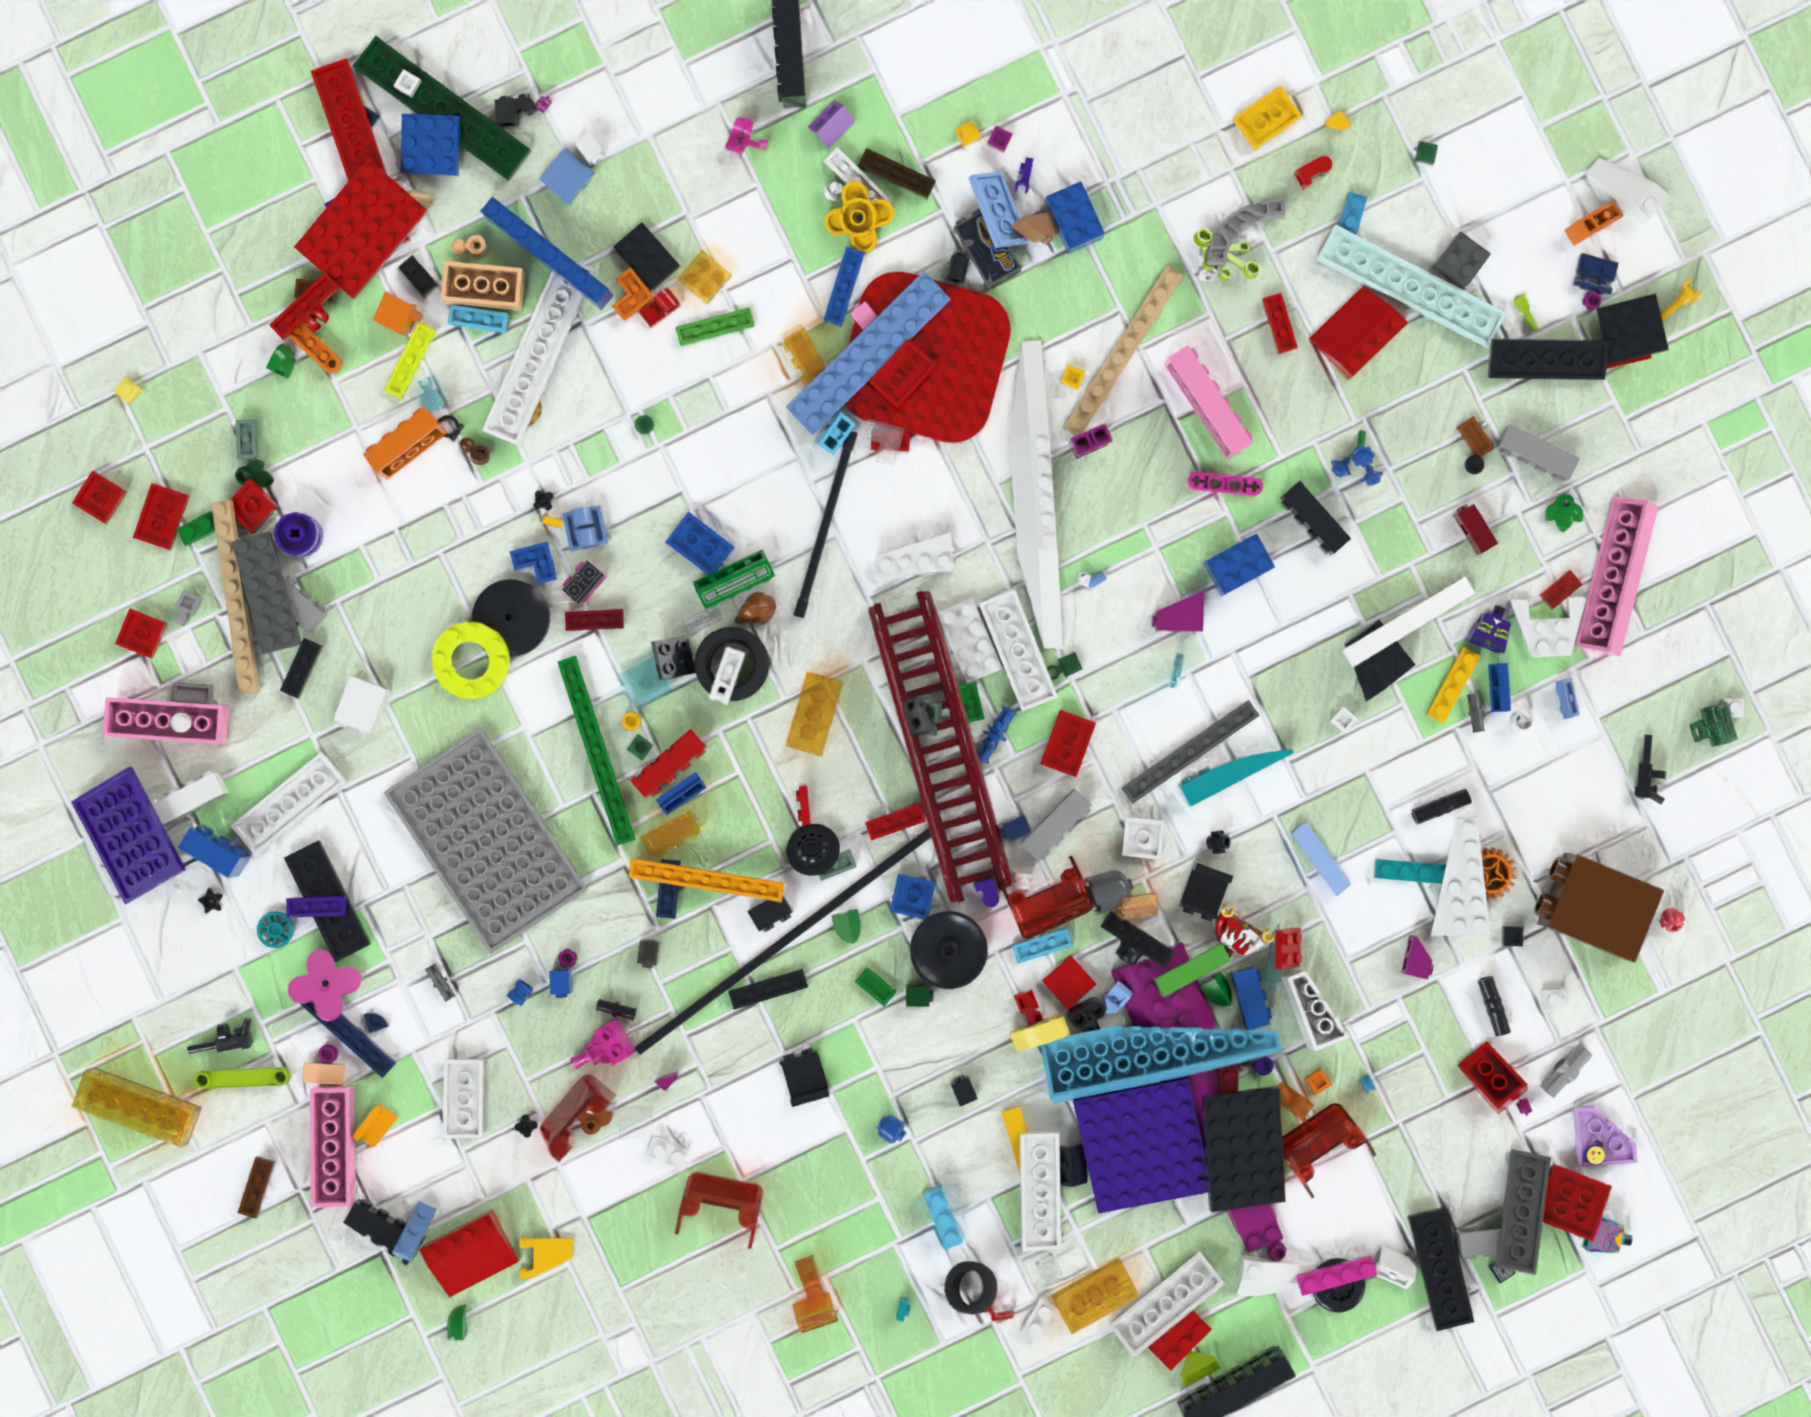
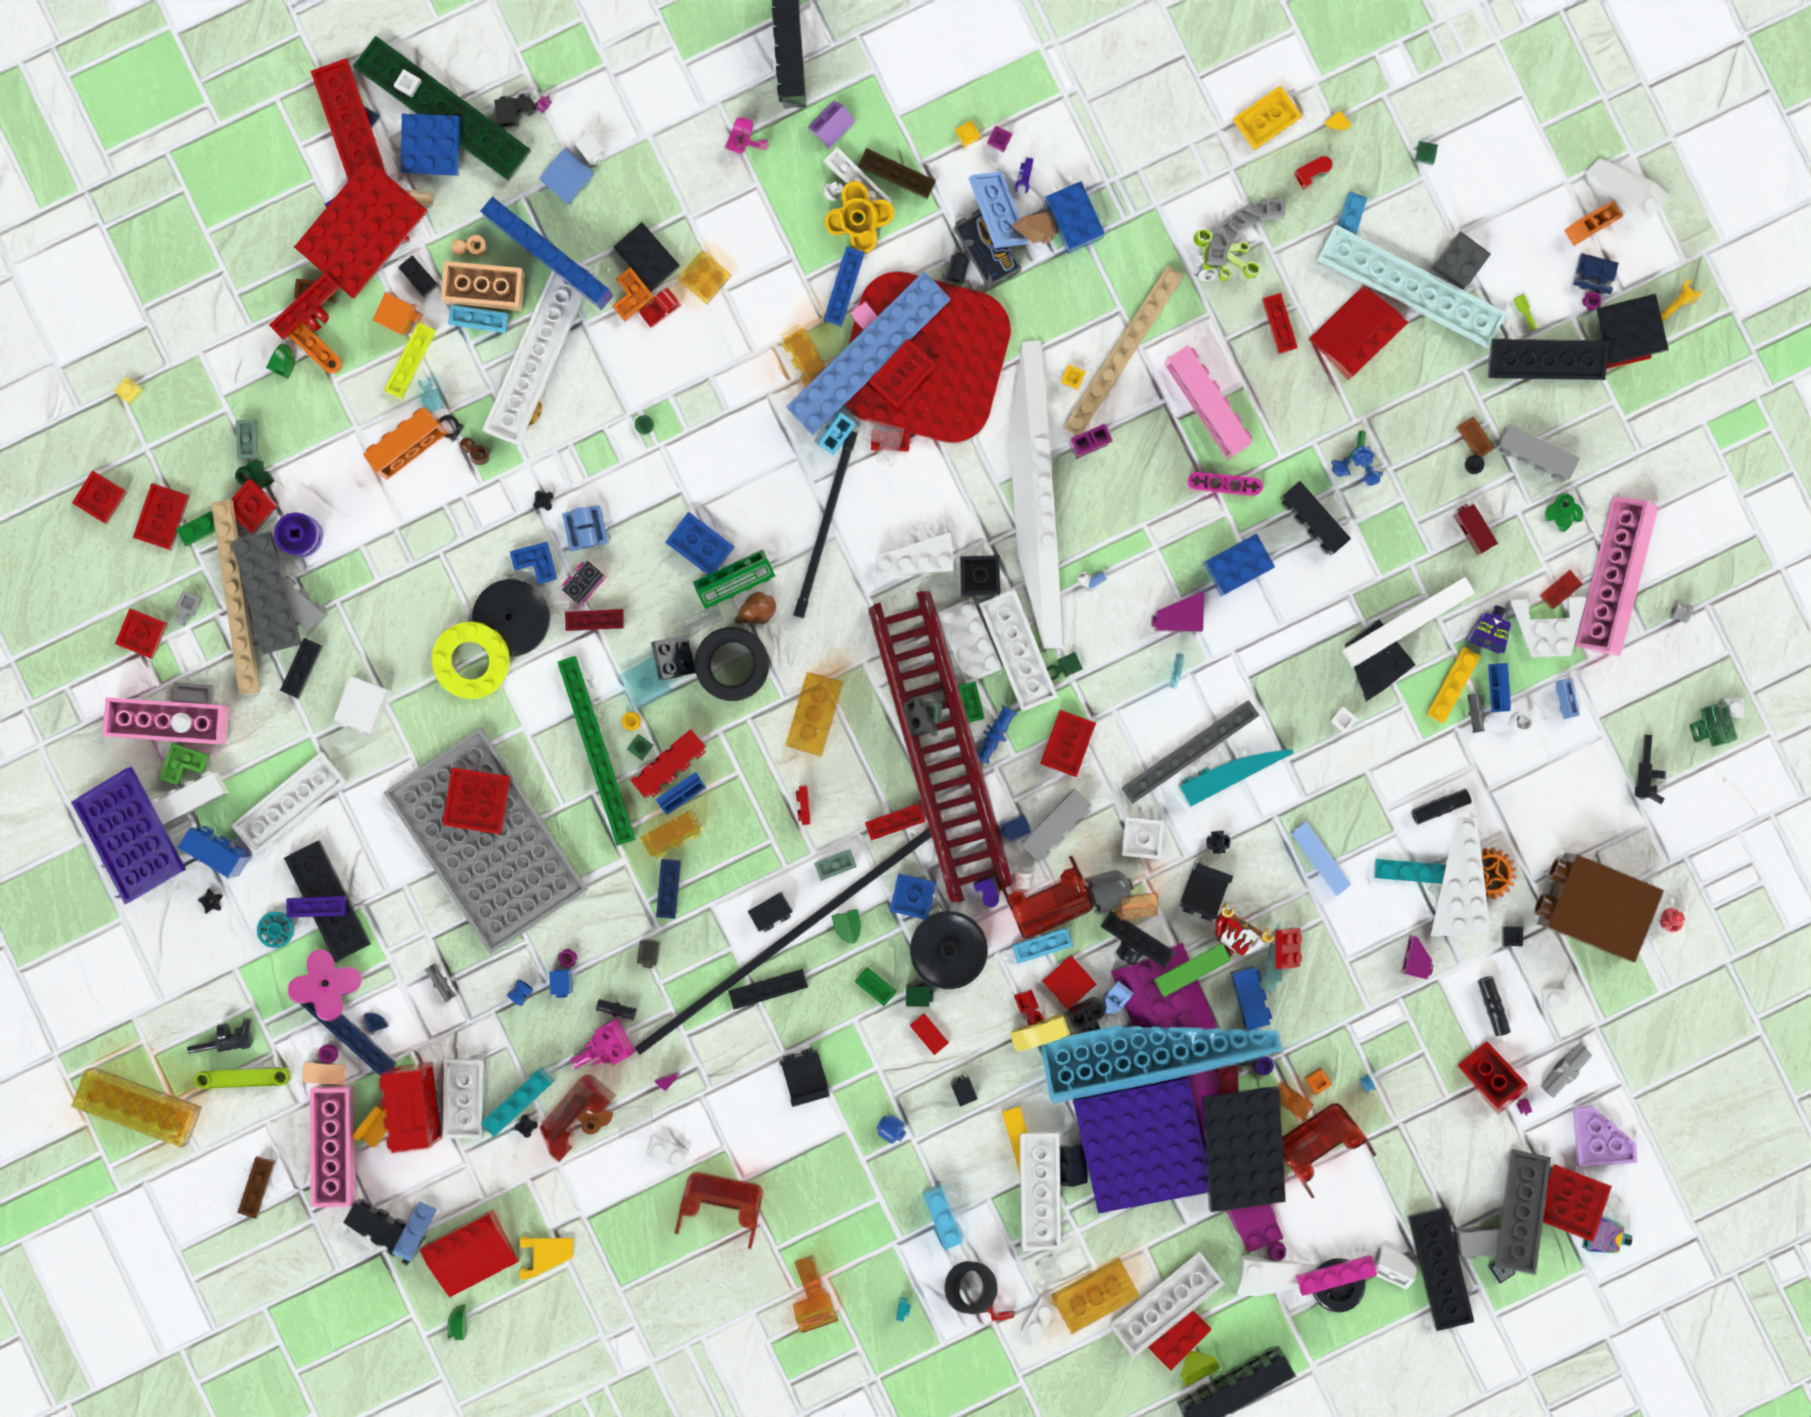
yellow tile [541,516,564,528] -> none
light orange tile [628,858,785,902] -> none
bright green tile [675,307,755,347] -> none
white plate [709,647,746,705] -> none
black wheel [786,824,840,876] -> none
green brick [1199,971,1232,1007] -> none
white wedge [1281,970,1350,1051] -> none
light yellow tile [1584,1144,1606,1165] -> none
none -> bright green plate [159,742,210,785]
none -> red container [378,1062,442,1154]
none -> red plate [442,767,511,834]
none -> teal brick [481,1067,555,1137]
none -> red tile [909,1013,949,1055]
none -> black brick [960,555,1000,597]
none -> light grey wheel [1670,600,1693,623]

